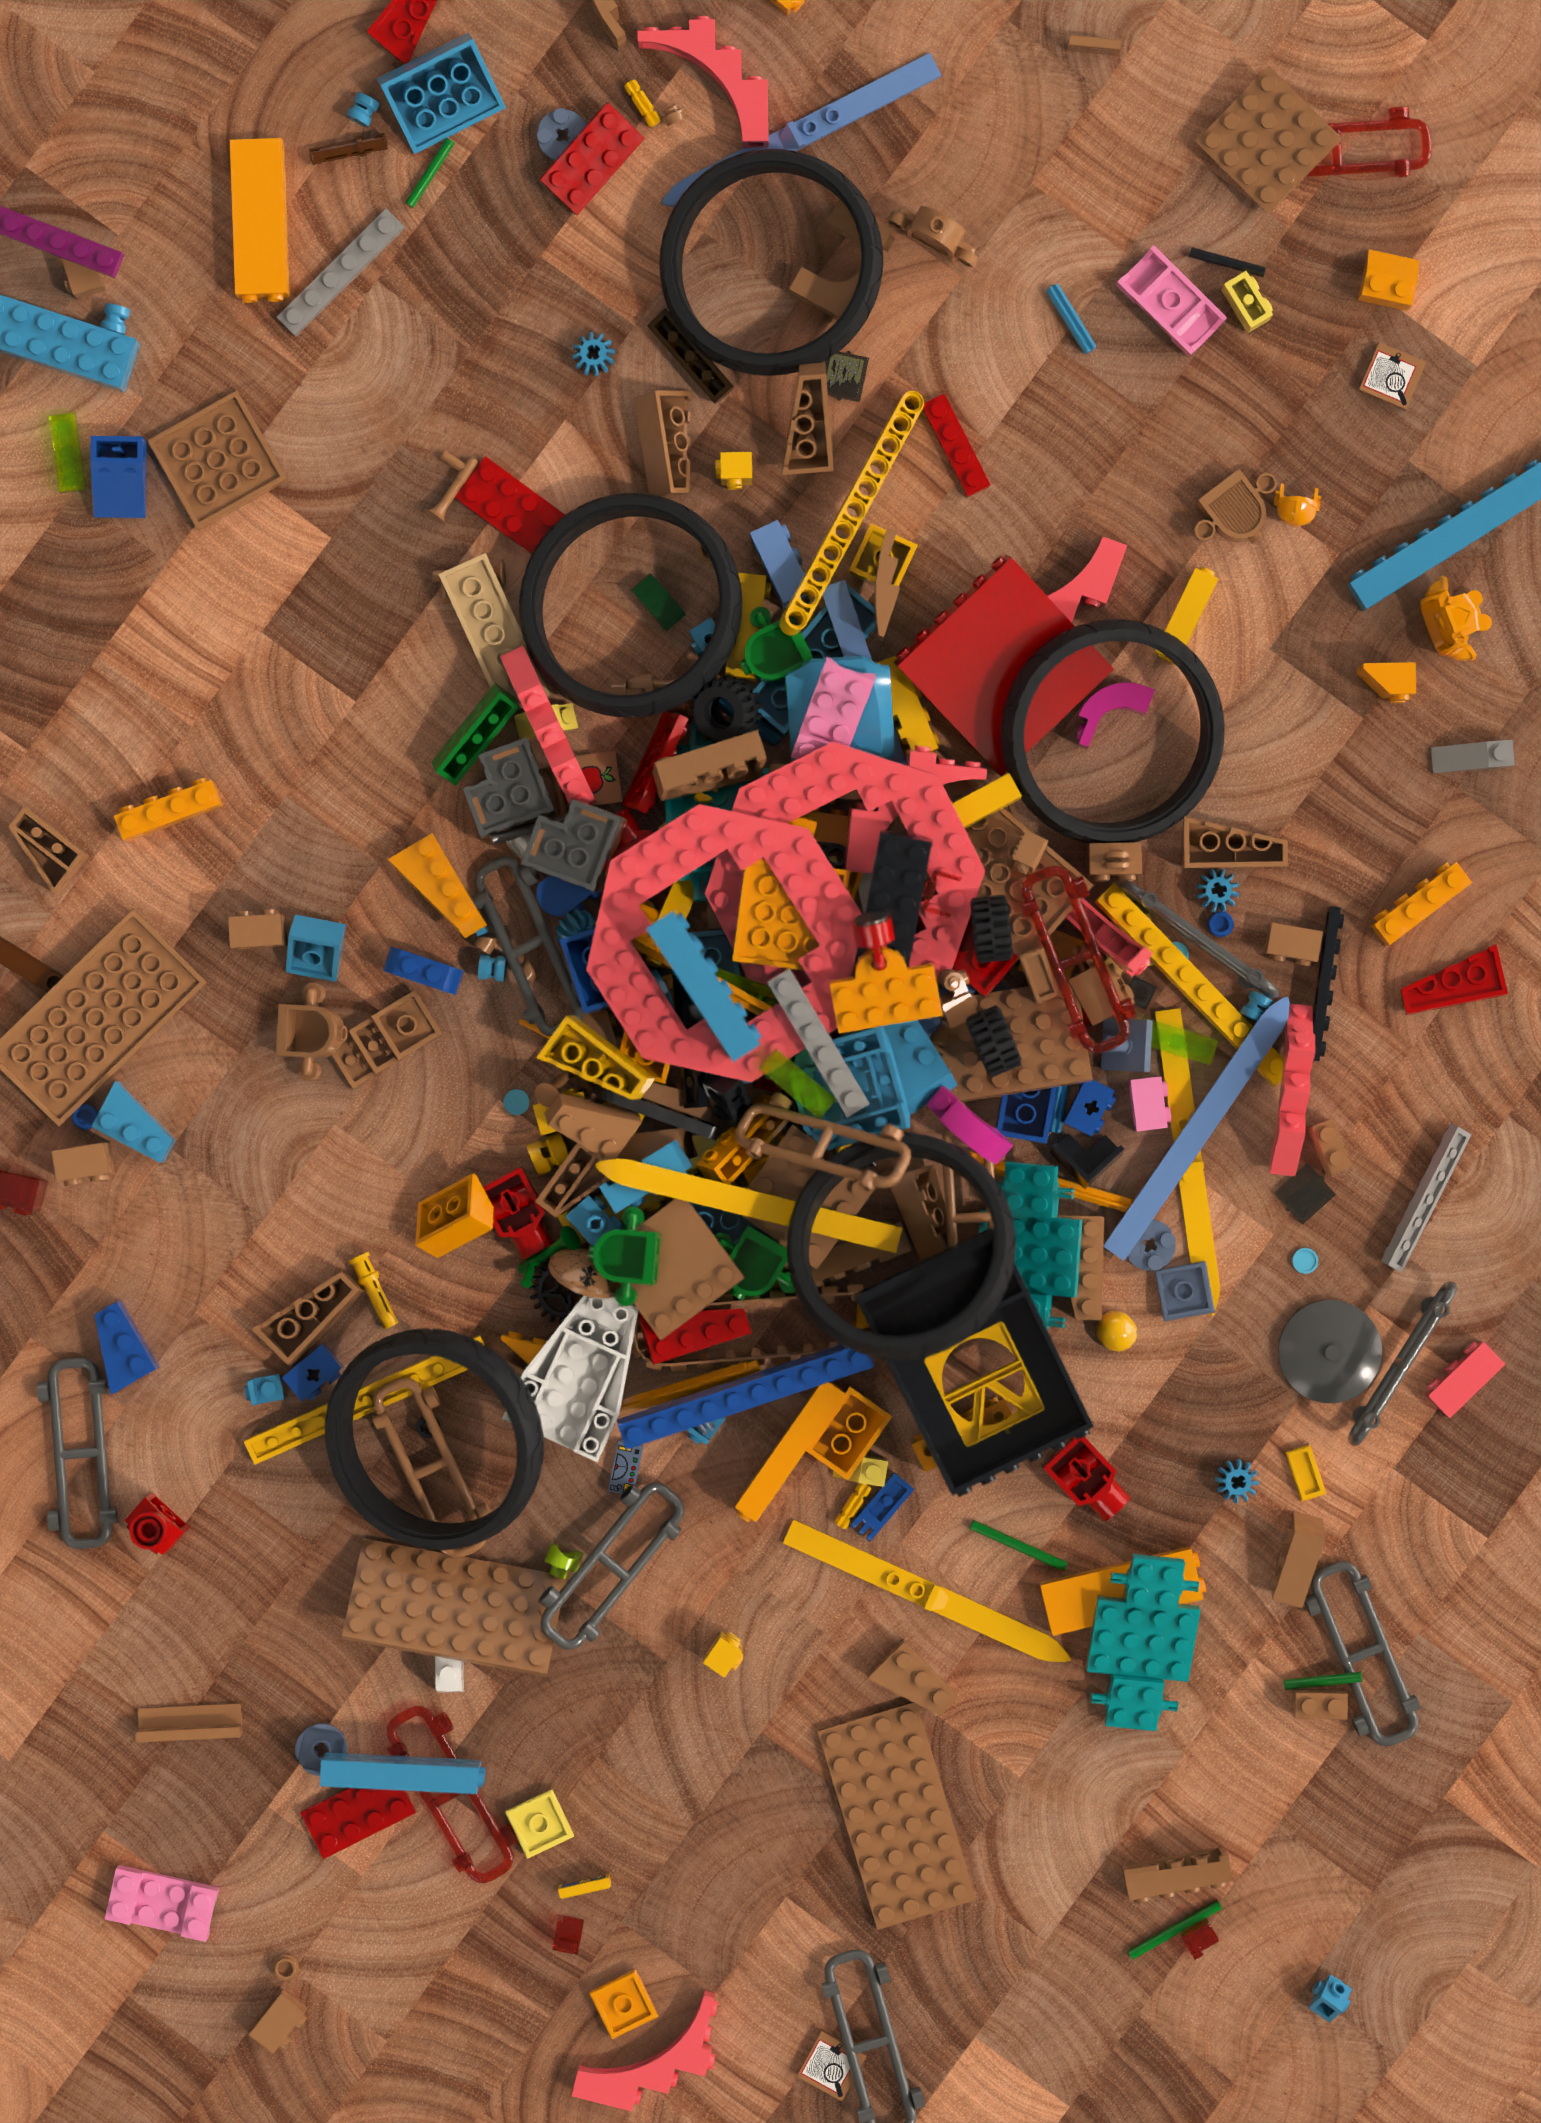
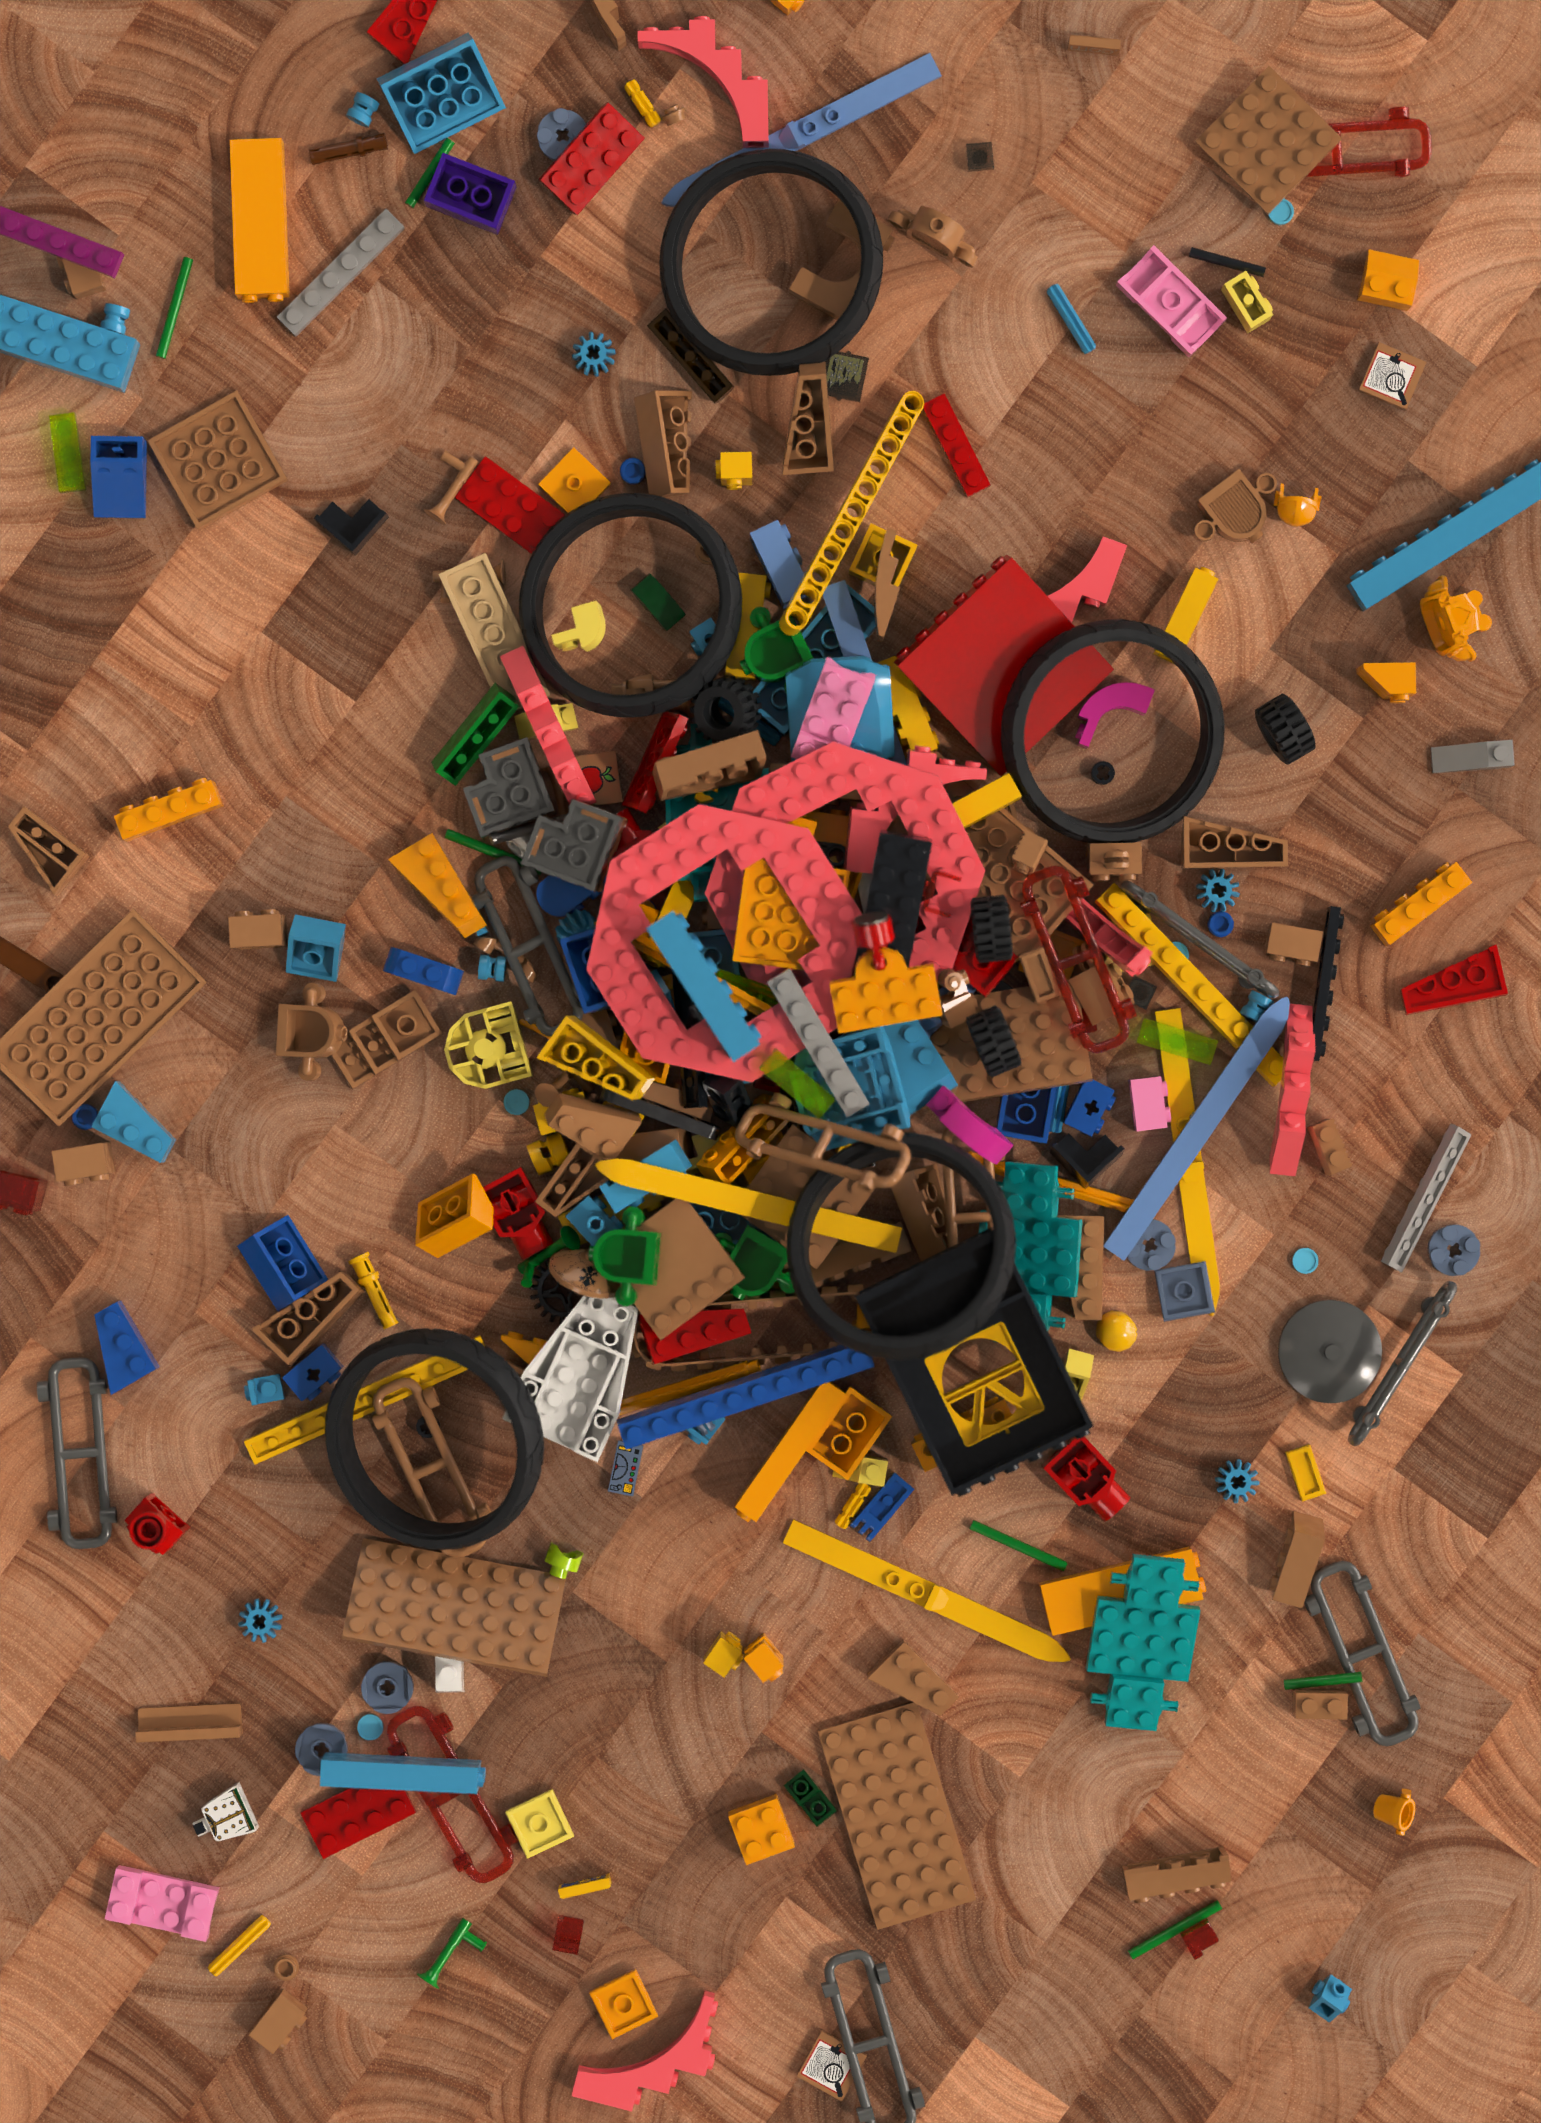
dark grey bar [538,1482,685,1650] -> none
sand blue tile [1101,1018,1153,1072] -> none
clear smoke piece [1274,1163,1336,1225] -> none
coral brick [1424,1341,1505,1418] -> none
none -> green bar [156,257,193,359]
none -> white torso [193,1782,259,1841]
none -> yellow axle [208,1915,271,1976]
none -> blue slope [237,1215,329,1312]
none -> dark azure gear [238,1598,283,1643]
none -> black panel [314,499,389,556]
none -> medium azure piece [357,1714,384,1740]
none -> sand blue plate [361,1661,414,1714]
none -> green piece [417,1918,487,1989]
none -> dark purple brick [424,153,517,235]
none -> green bar [444,829,542,876]
none -> light yellow connector [444,1001,533,1089]
none -> light orange plate [538,447,611,513]
none -> light yellow brick [551,601,606,652]
none -> blue tile [620,458,646,485]
none -> light orange brick [728,1794,795,1865]
none -> light orange arch [743,1633,784,1683]
none -> dark green slope [783,1769,838,1827]
none -> clear smoke plate [966,142,994,172]
none -> light yellow slope [1064,1349,1094,1401]
none -> black bush [1091,761,1115,785]
none -> black tyre [1255,693,1316,765]
none -> medium azure piece [1268,199,1294,225]
none -> light orange piece [1373,1788,1415,1835]
none -> sand blue plate [1427,1224,1480,1276]

